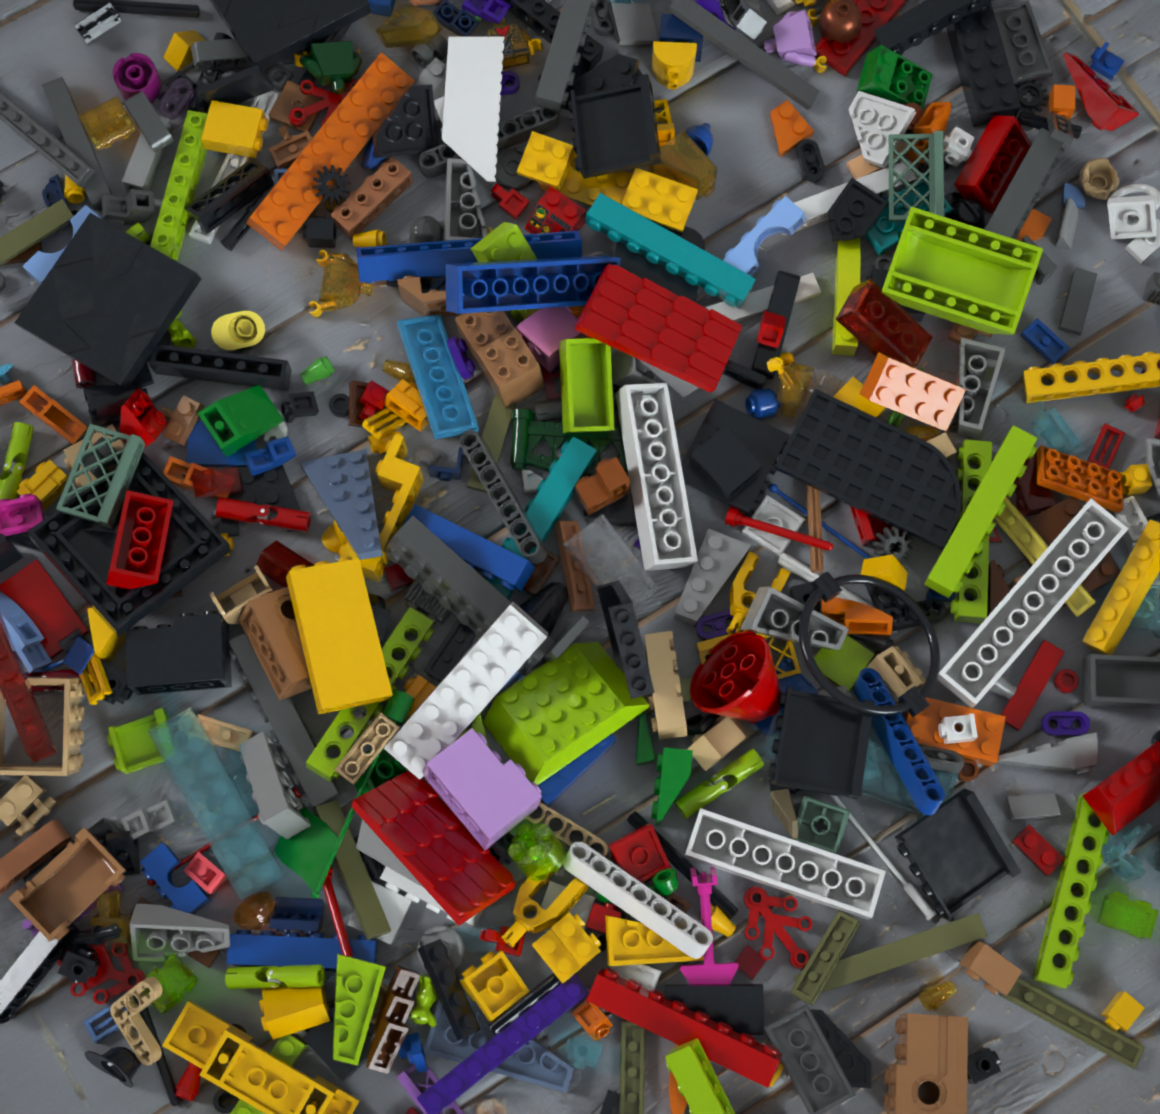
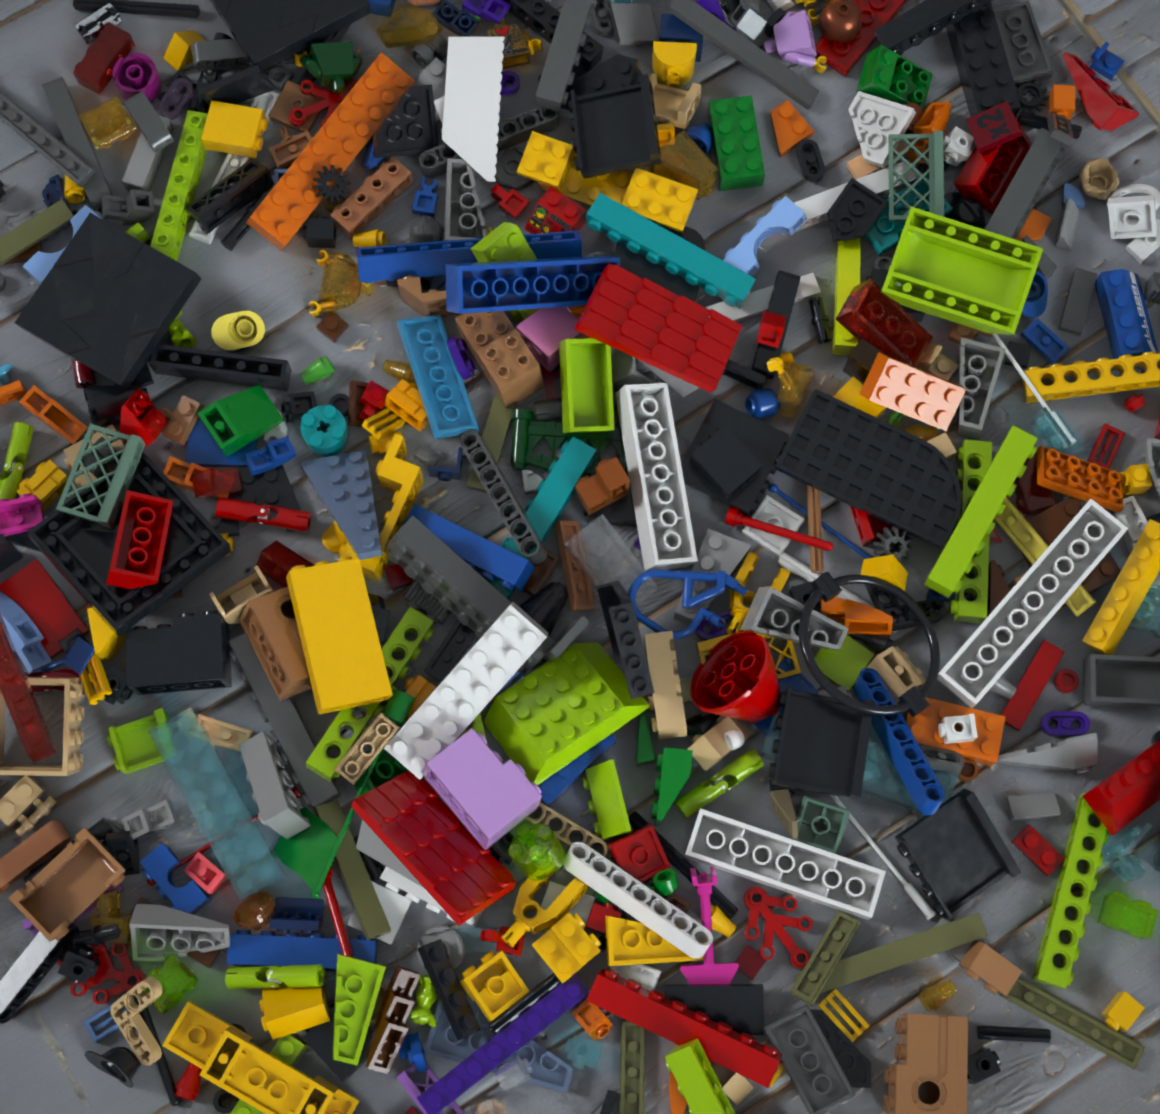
none -> clear red brick [73,23,135,95]
none -> teal brick [300,405,349,457]
none -> reddish brown plate [316,310,348,342]
none -> blue plate [412,177,438,217]
none -> clear brick [494,1056,533,1091]
none -> lime slope [582,759,631,842]
none -> blue piece [628,569,748,639]
none -> tan panel [650,73,701,129]
none -> green brick [707,95,765,191]
none -> tan slope [709,1060,754,1106]
none -> white hinge [724,730,745,750]
none -> black tile [765,8,785,38]
none -> black pin [808,297,832,344]
none -> yellow tile [817,988,870,1043]
none -> dark brown brick [843,338,884,385]
none -> tan slope [908,342,959,381]
none -> dark red tile [966,101,1022,154]
none -> black axle [977,1026,1051,1043]
none -> white piece [992,334,1077,447]
none -> black tile [1004,341,1031,369]
none -> blue piece [1022,271,1048,318]
none -> blue slope [1095,269,1158,359]

